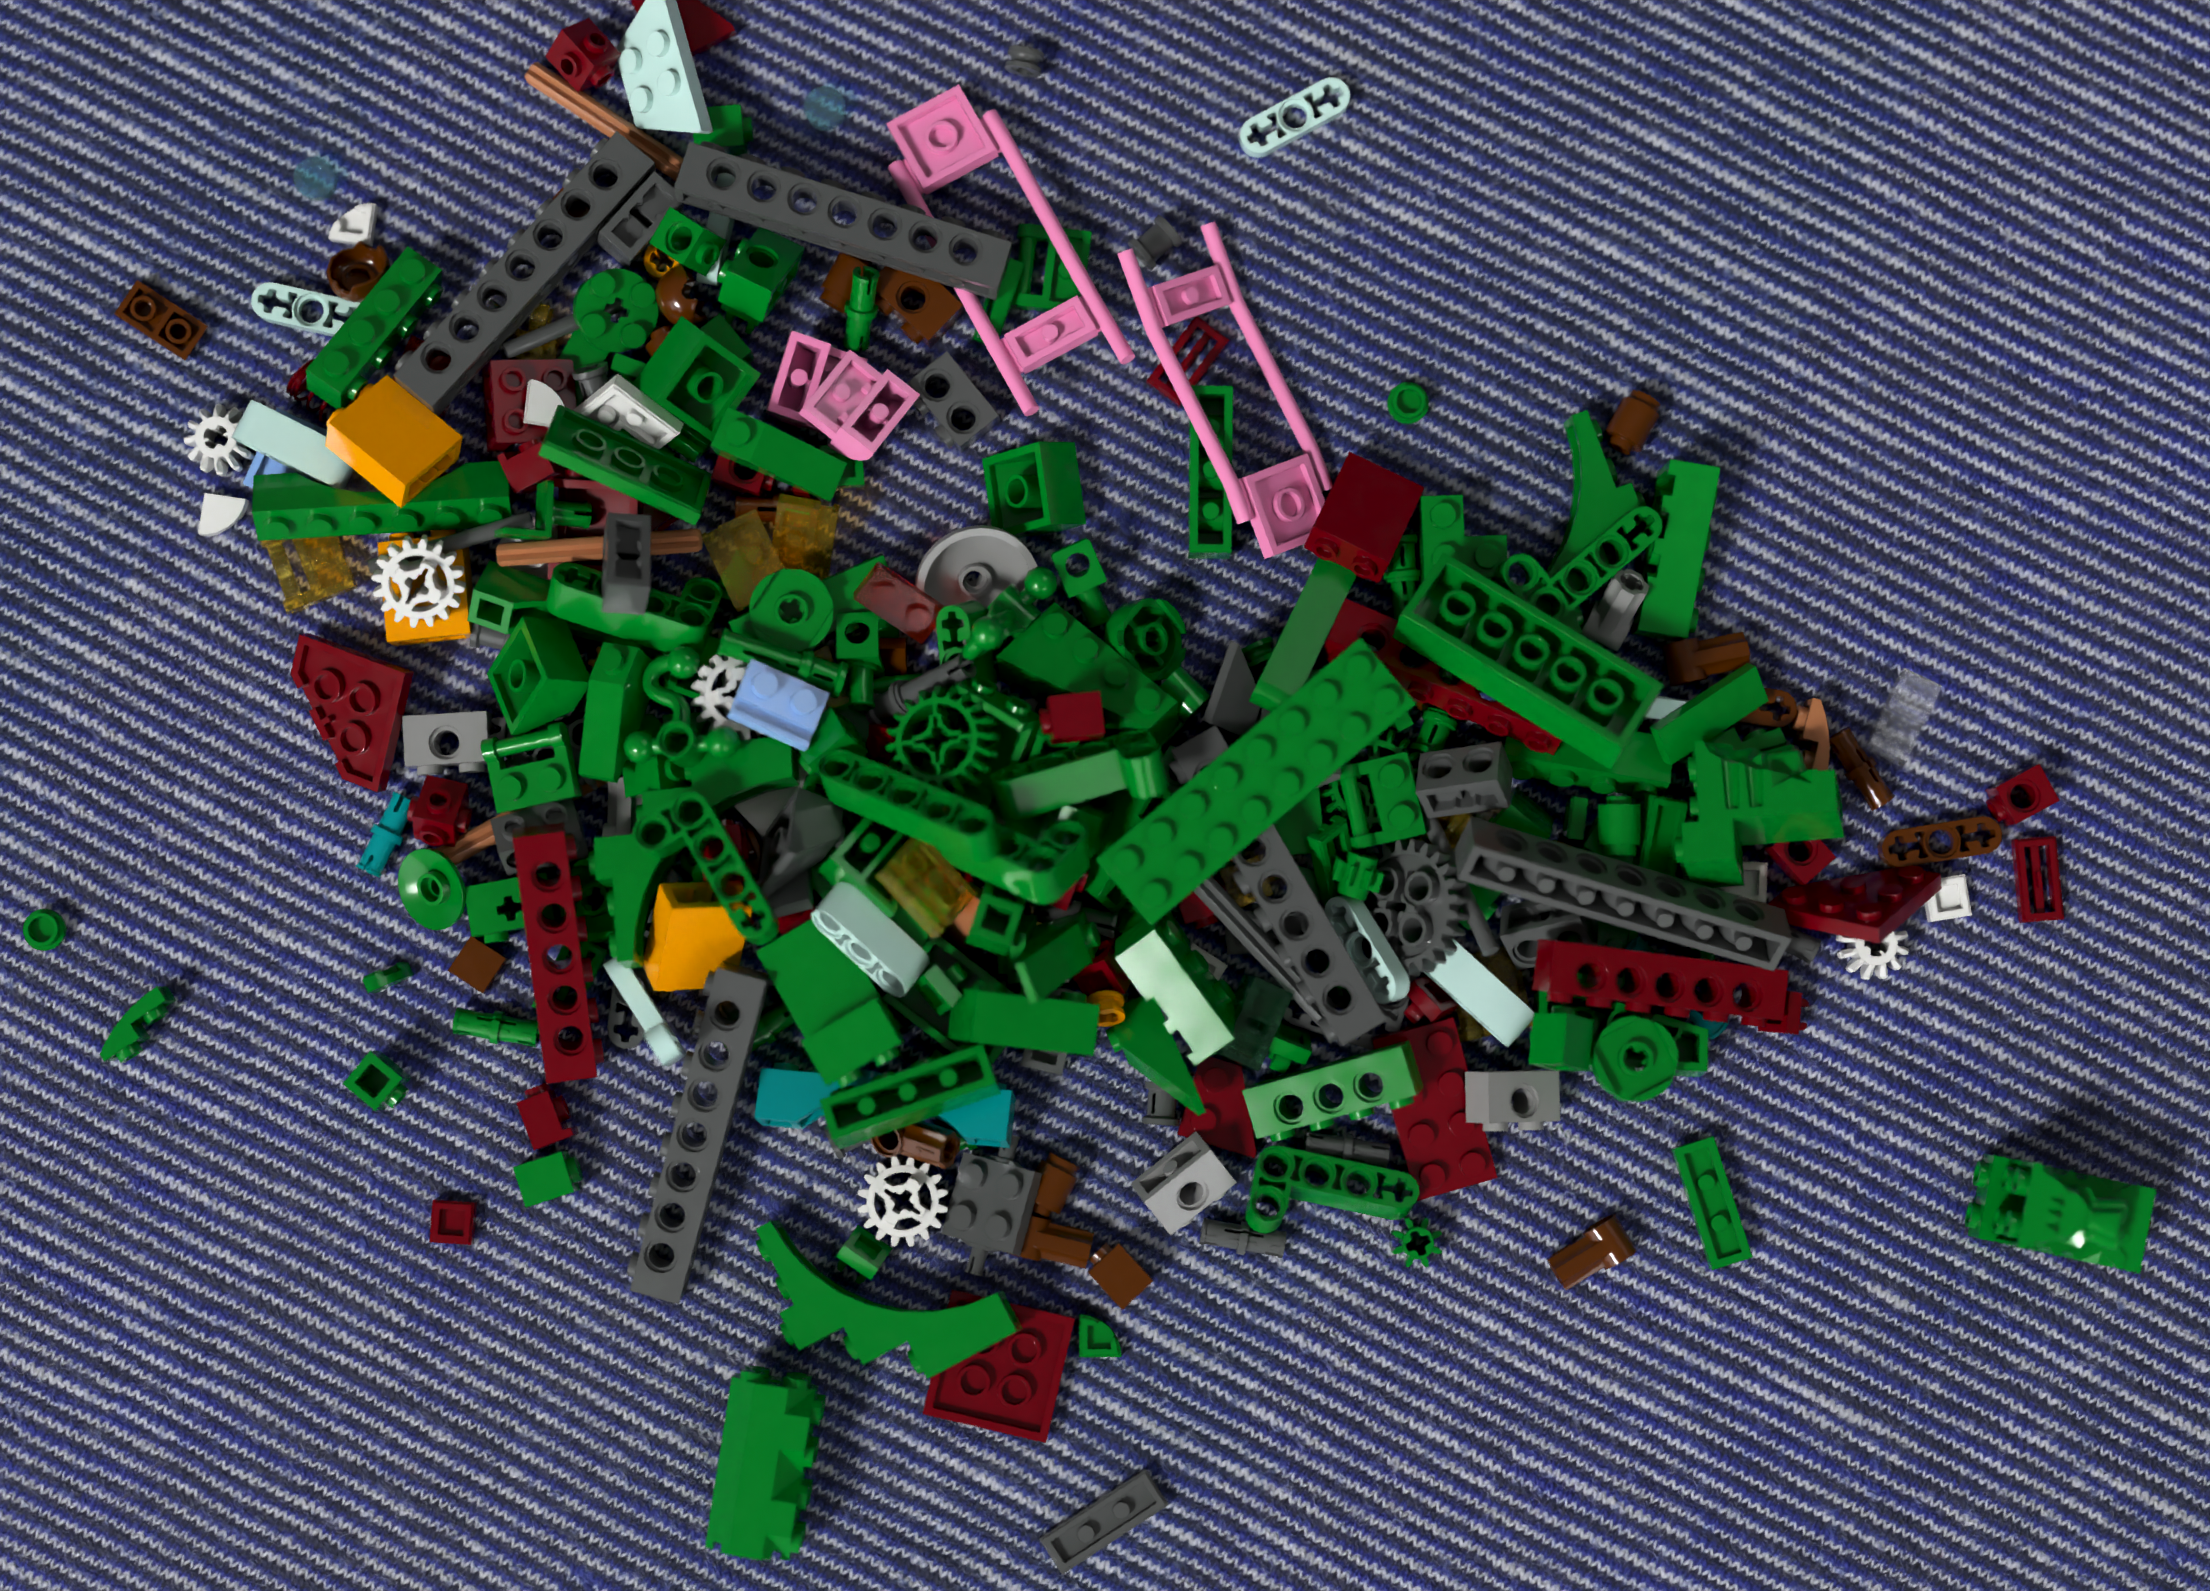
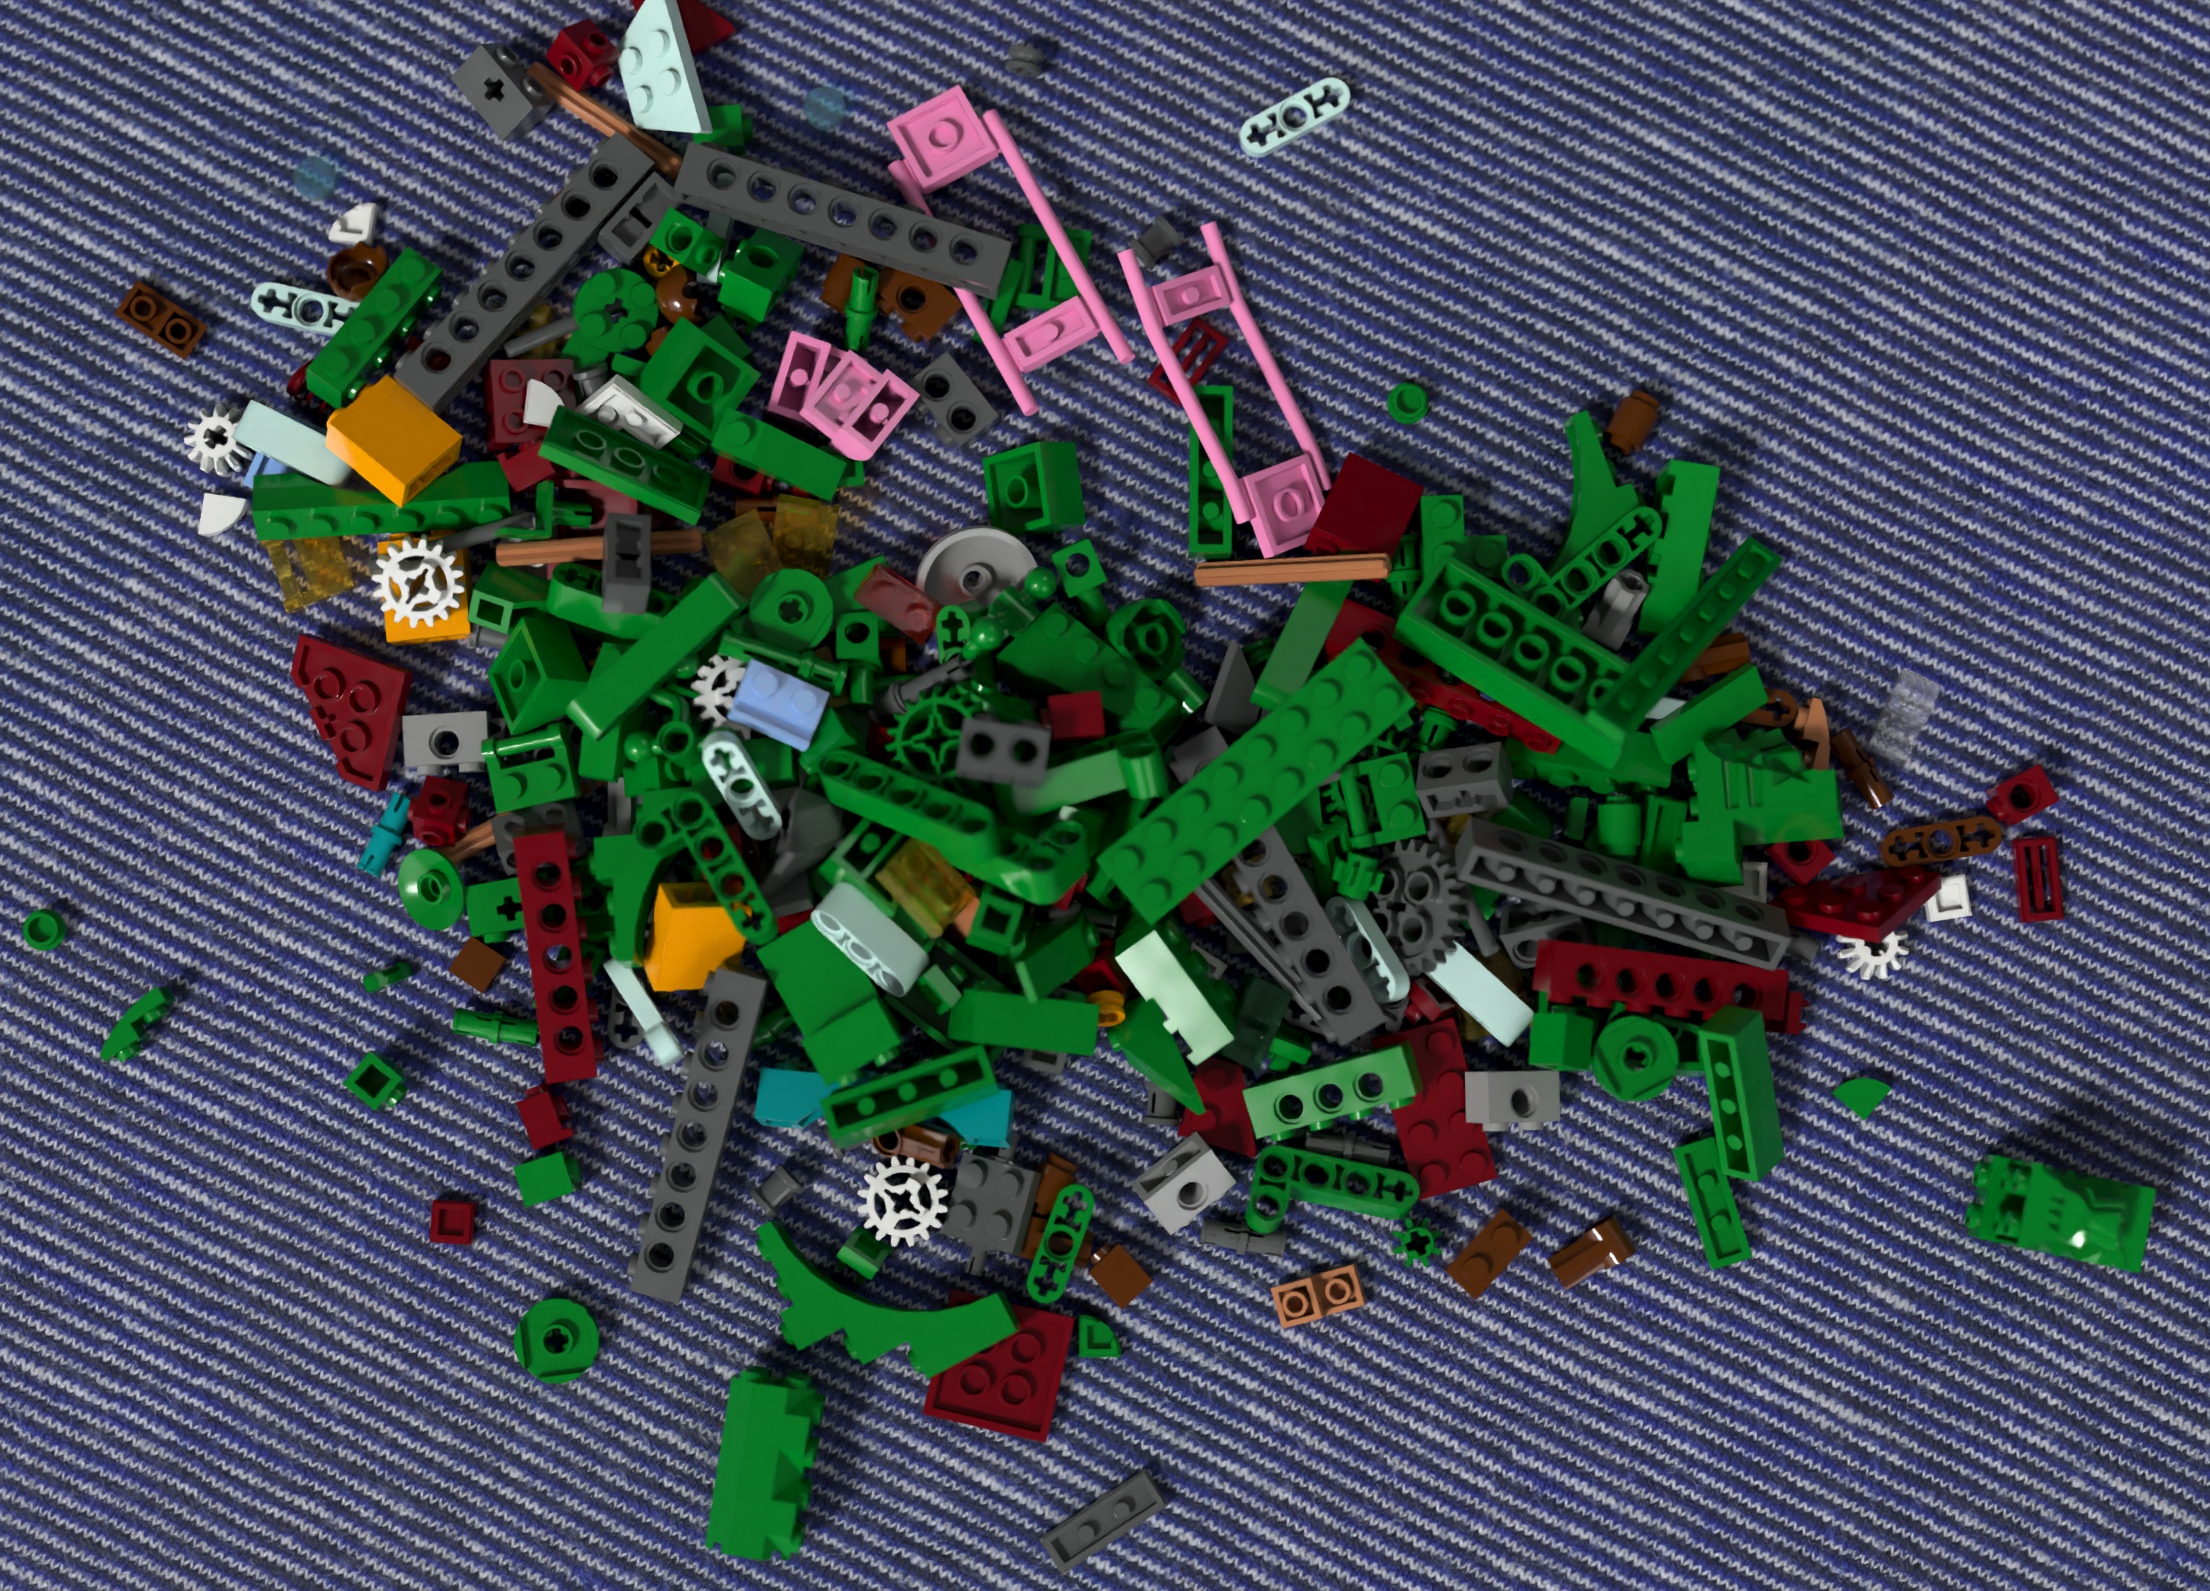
none -> dark grey brick [450,42,553,141]
none -> green plate [514,1297,601,1384]
none -> green beam [565,570,749,743]
none -> light aqua beam [702,731,782,840]
none -> dark grey bush [749,1163,805,1219]
none -> dark grey brick [956,714,1051,789]
none -> green beam [1027,1183,1094,1303]
none -> nougat axle [1194,553,1392,587]
none -> nougat slope [1271,1262,1367,1329]
none -> reddish brown brick [1440,1206,1533,1300]
none -> green plate [1584,536,1784,746]
none -> green brick [1698,1005,1785,1182]
none -> green tile [1830,1078,1892,1120]

